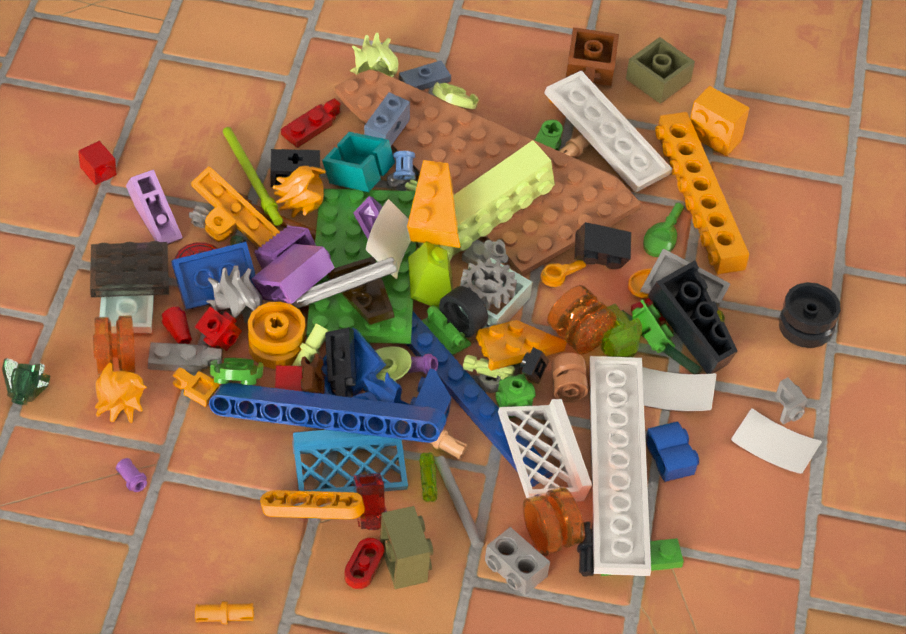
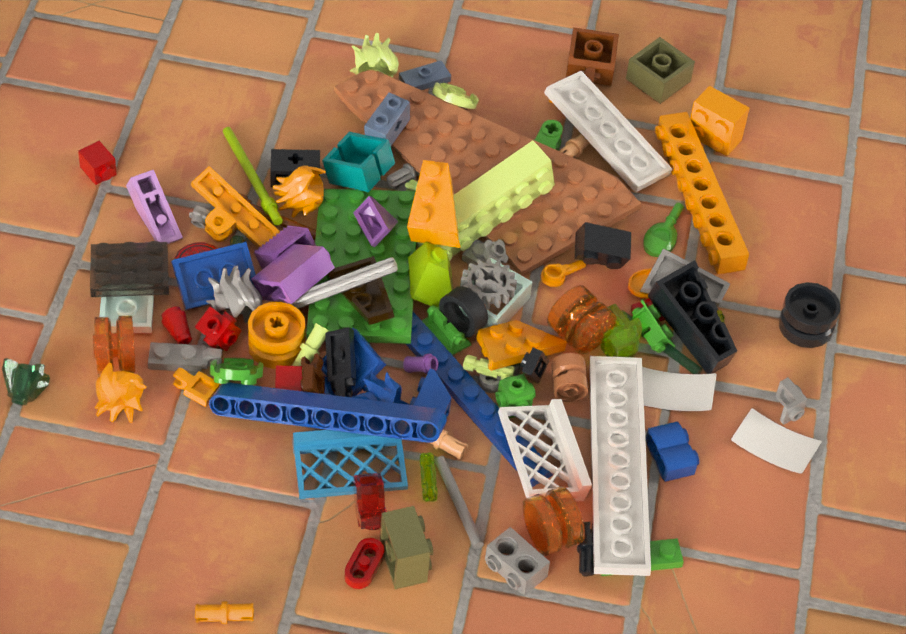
medium lavender pin [116,458,147,492] -> none
light orange beam [260,490,365,519] -> none
red hinge [281,98,341,148] -> none
white sticker [366,199,411,279] -> none
yellowish green dish [375,346,412,381] -> none
medium blue bush [393,151,415,180] -> none

